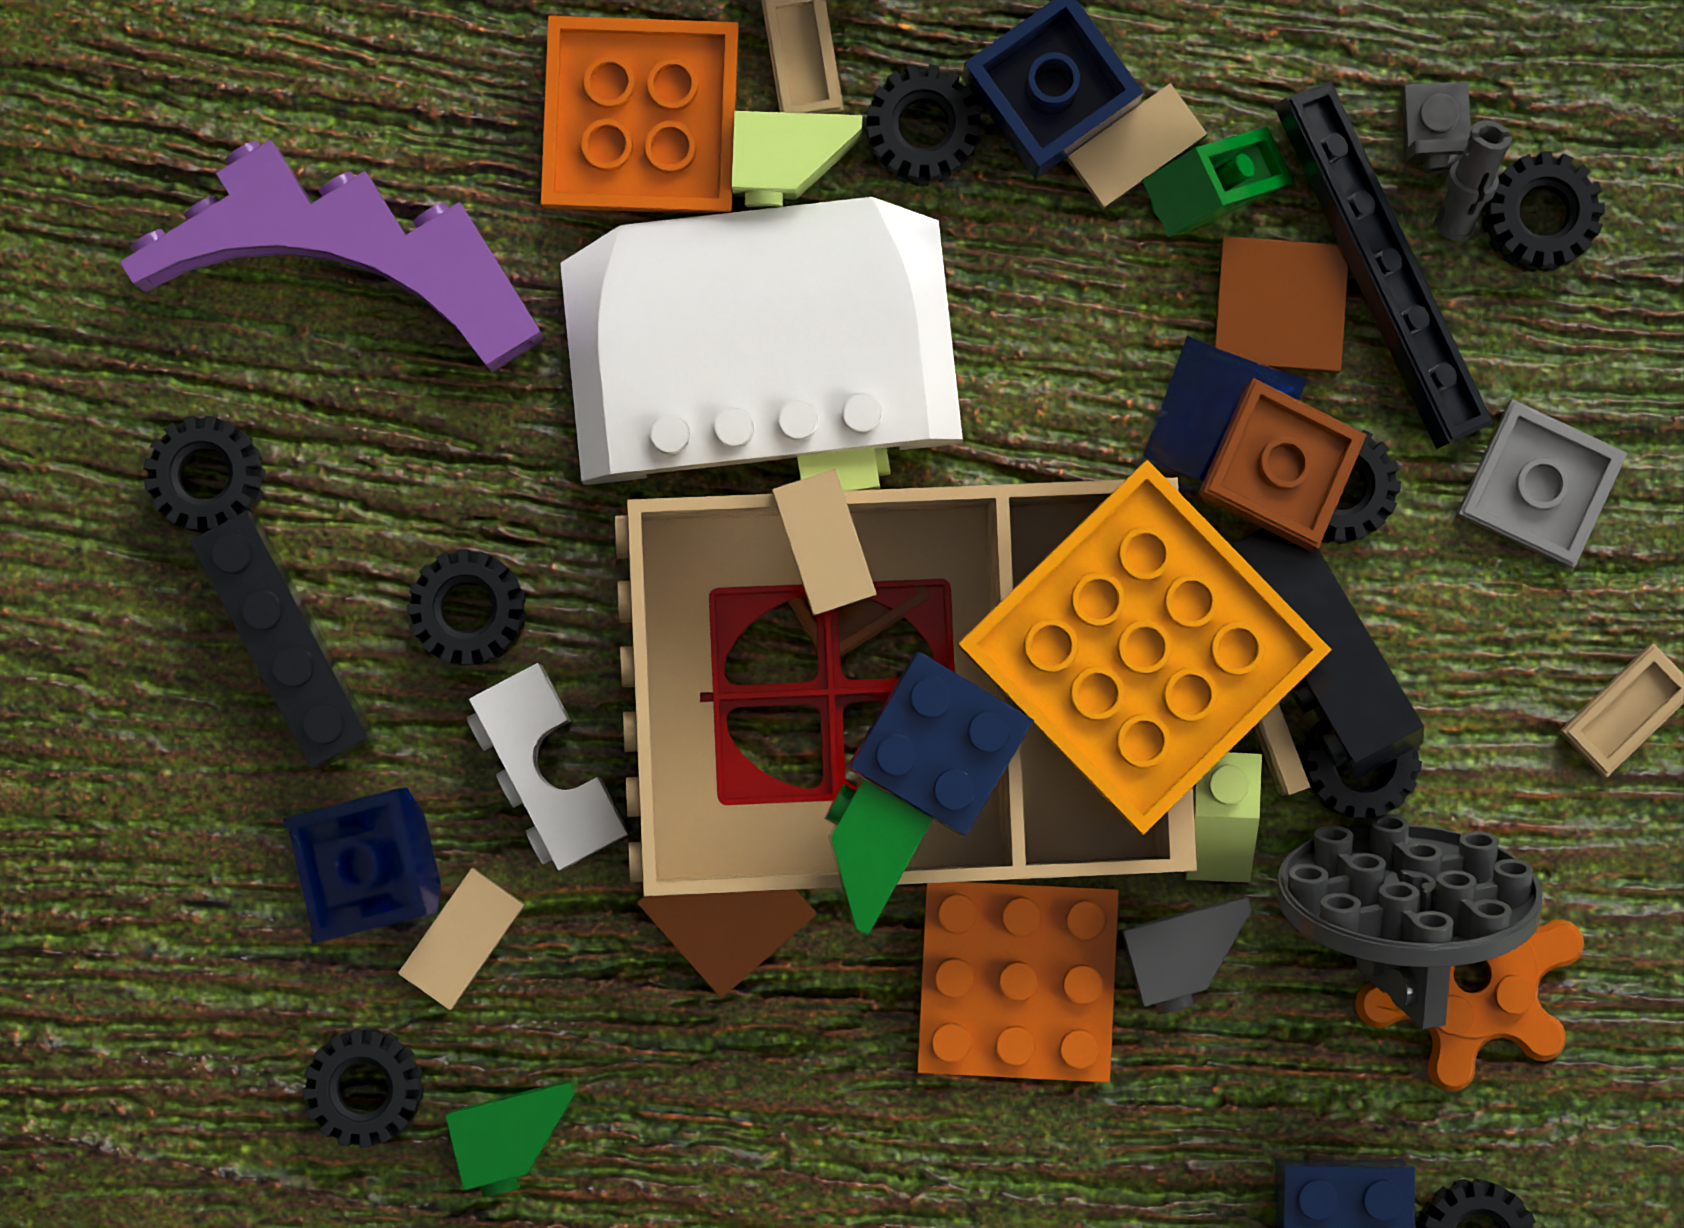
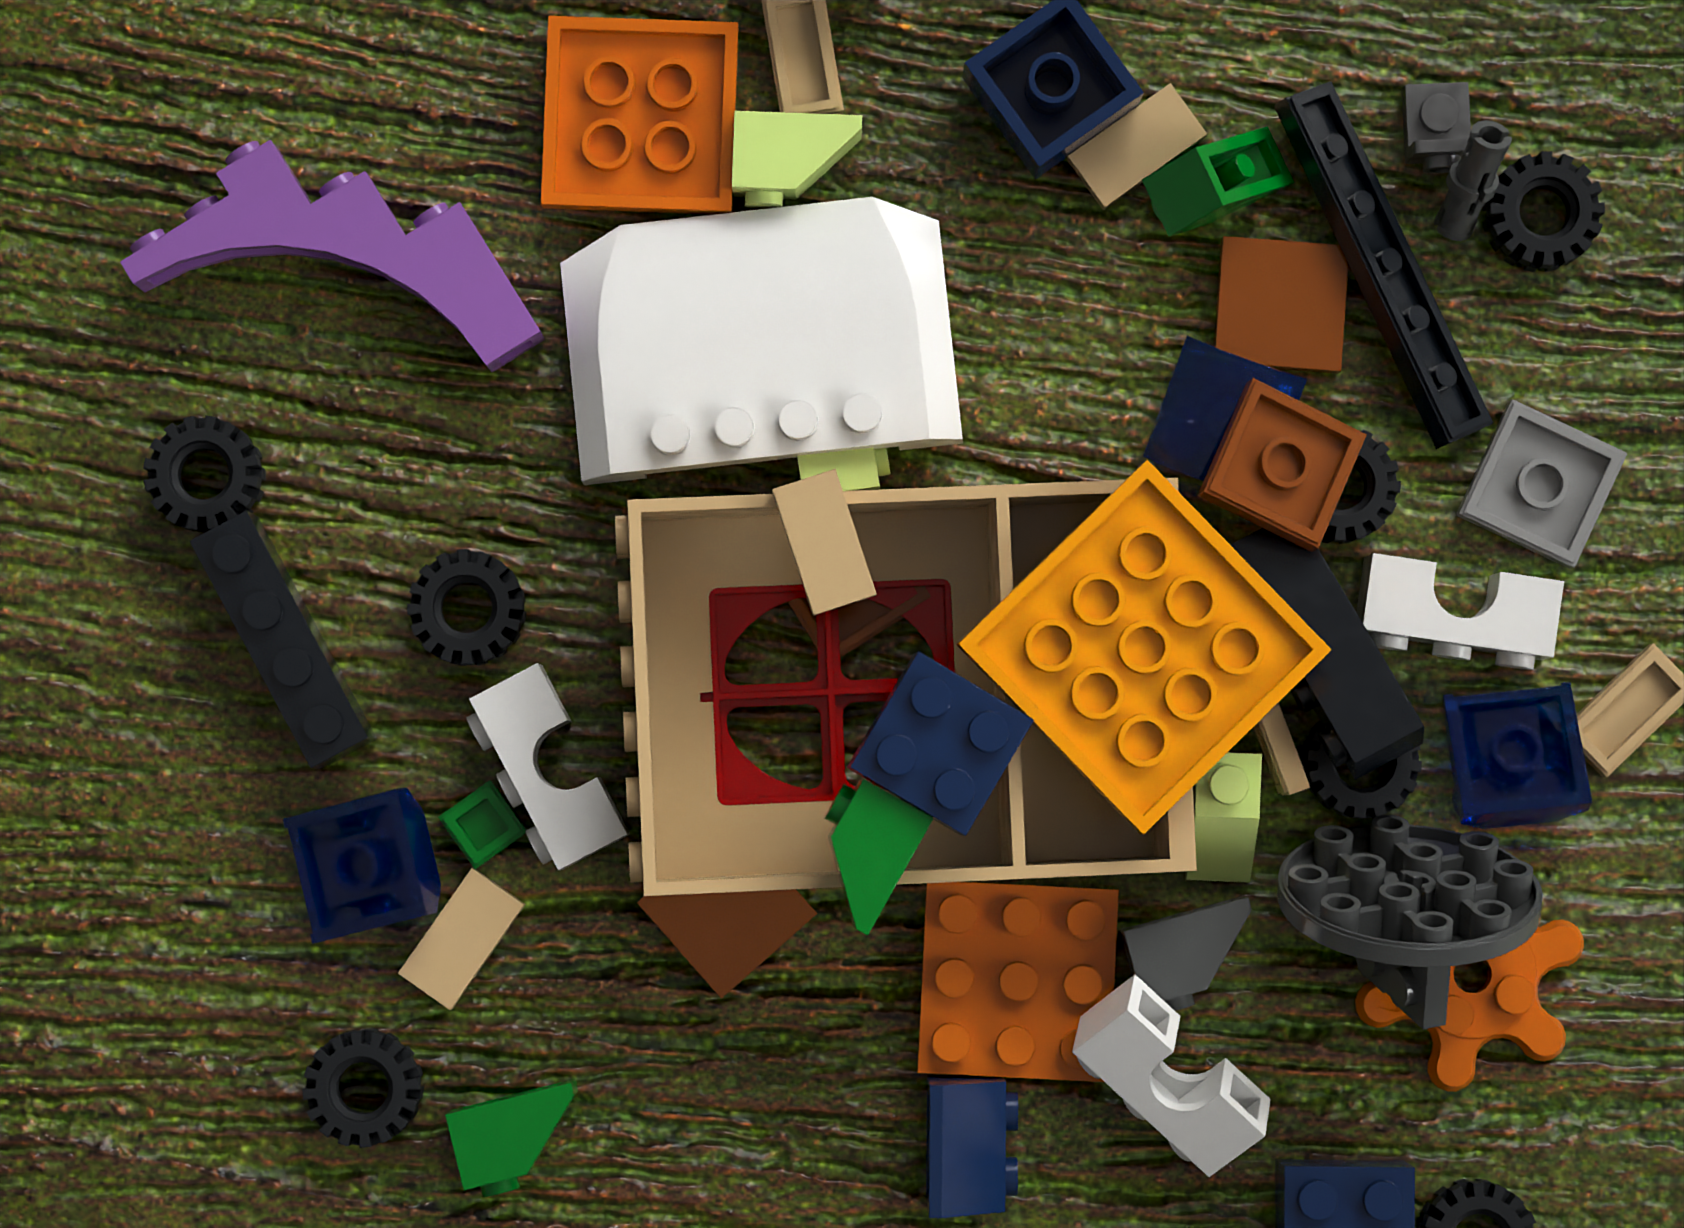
black tyre [866,64,981,186] -> none
none -> green tile [438,780,527,869]
none -> dark blue slope [926,1076,1018,1218]
none -> white arch [1072,974,1271,1177]
none -> white arch [1356,553,1564,670]
none -> clear blue slope [1442,682,1593,829]

